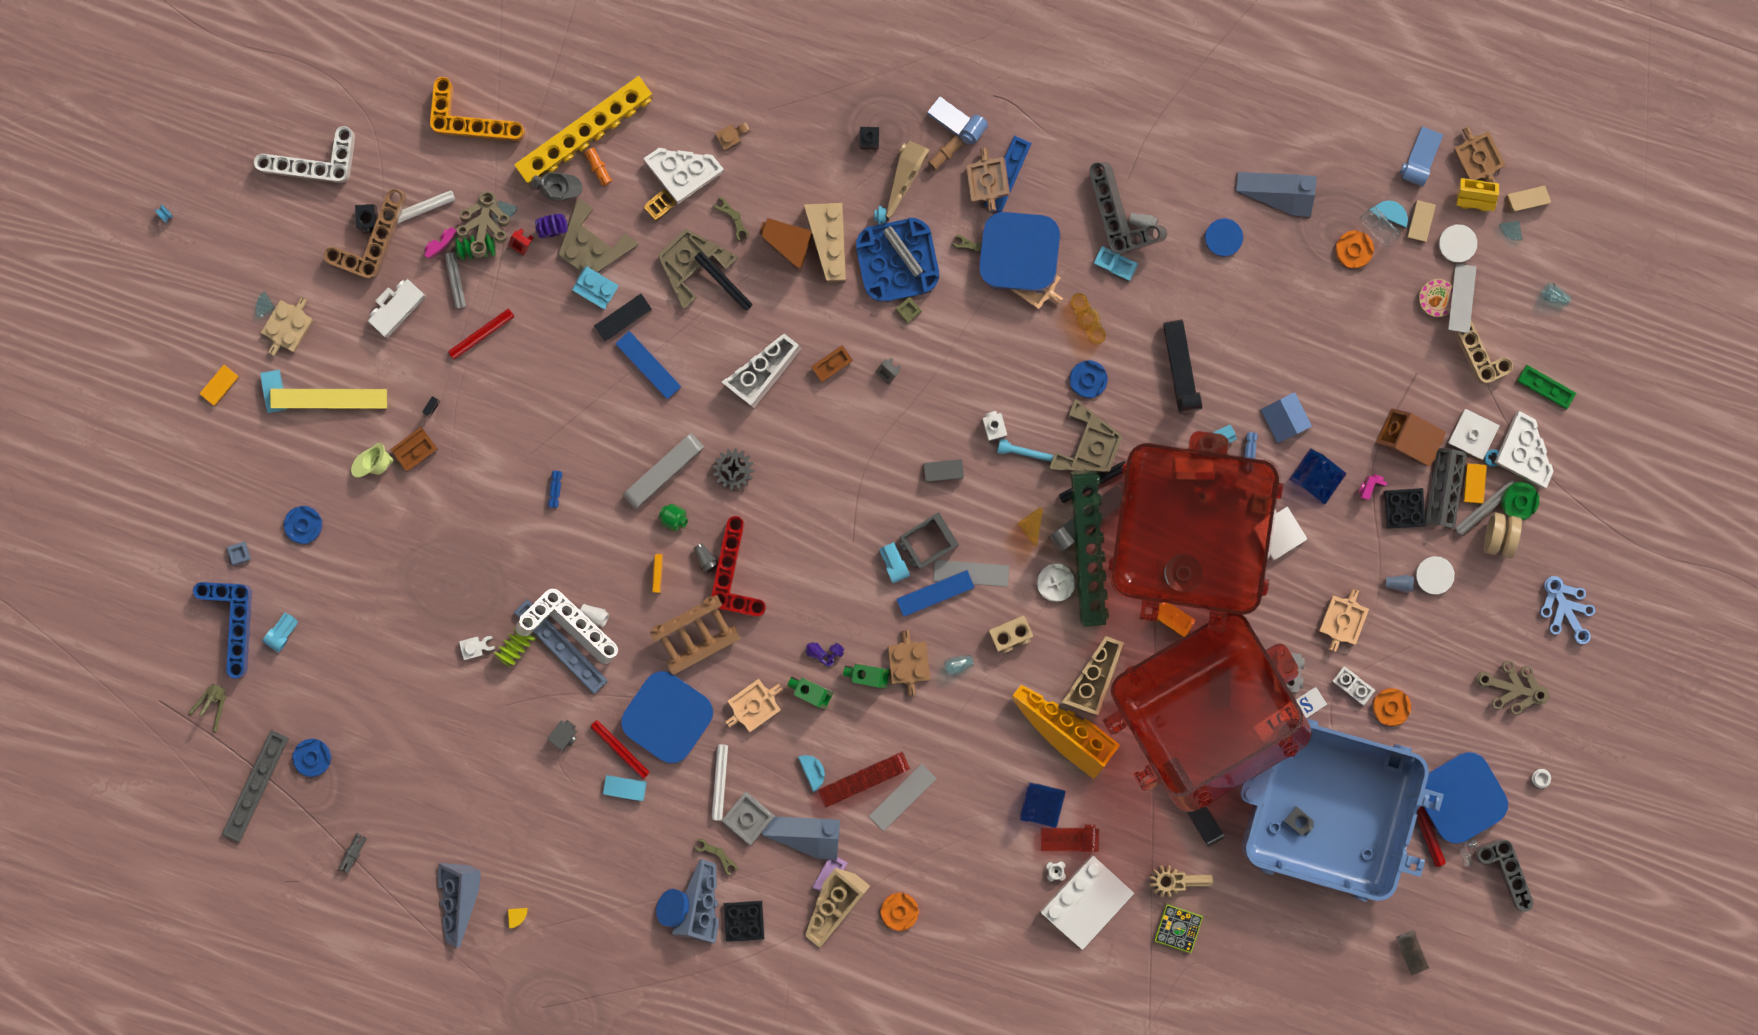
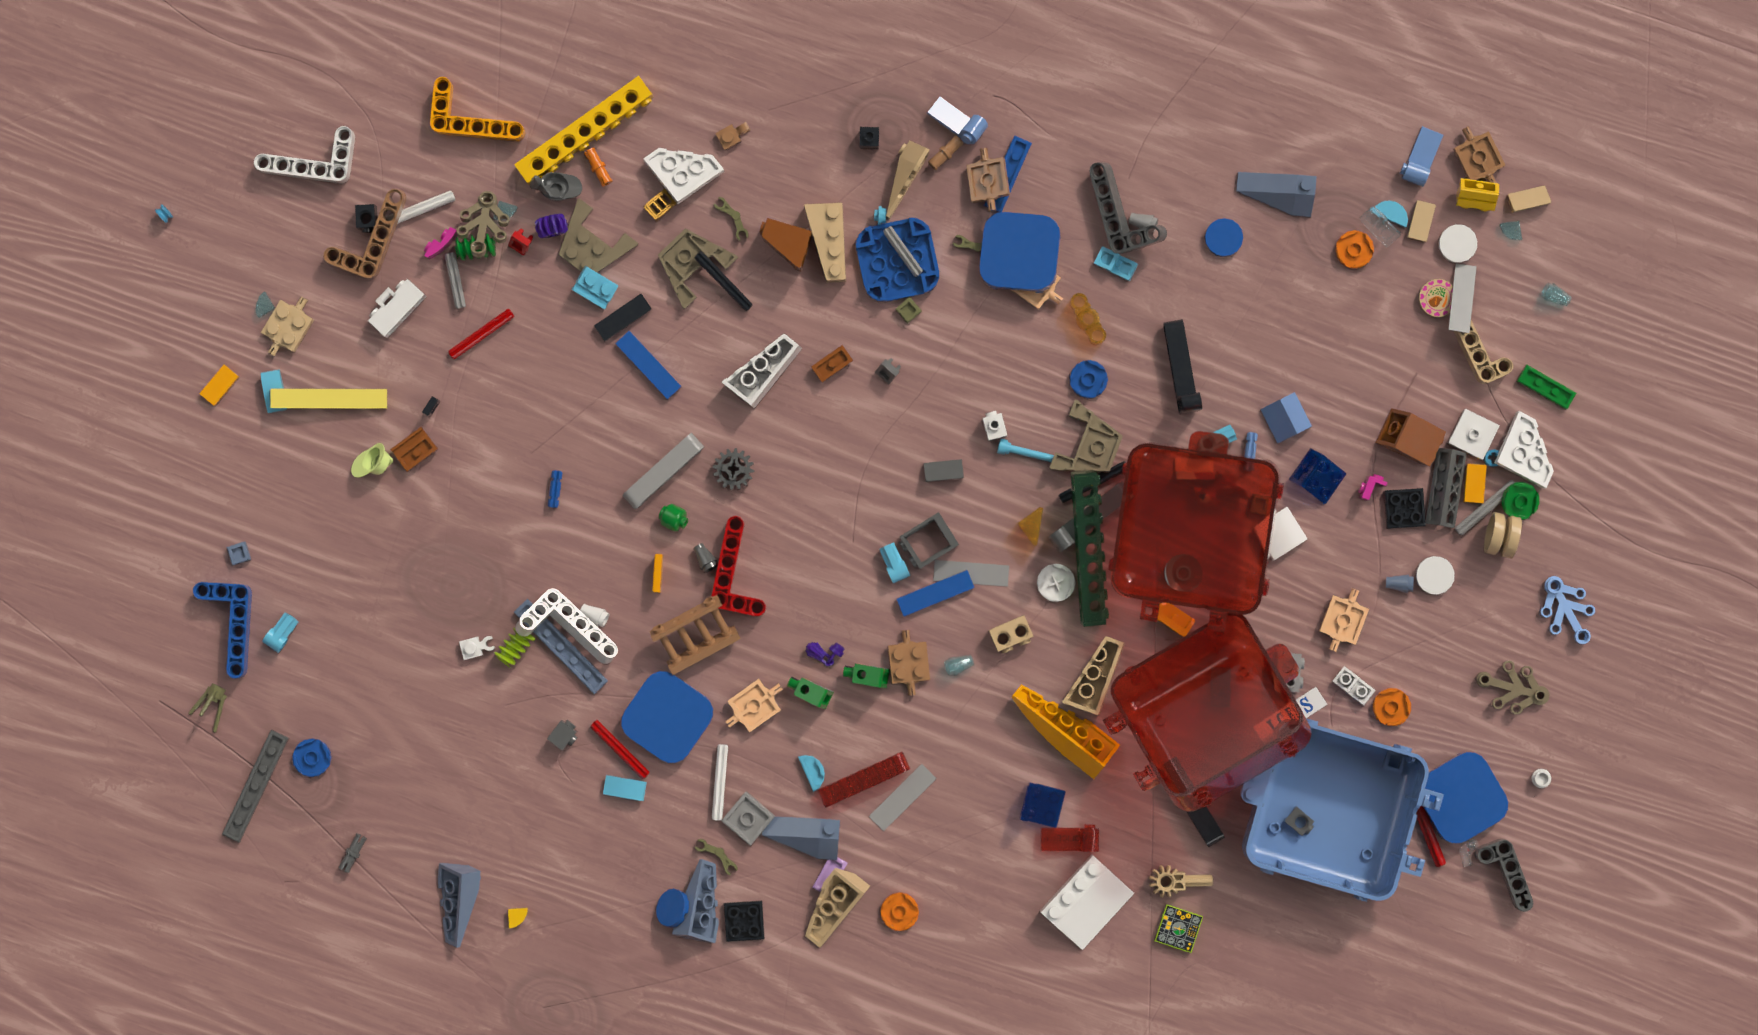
blue tile [284,506,323,544] -> none
white plate [1046,861,1066,881] -> none
clear smoke slope [1396,930,1430,975] -> none

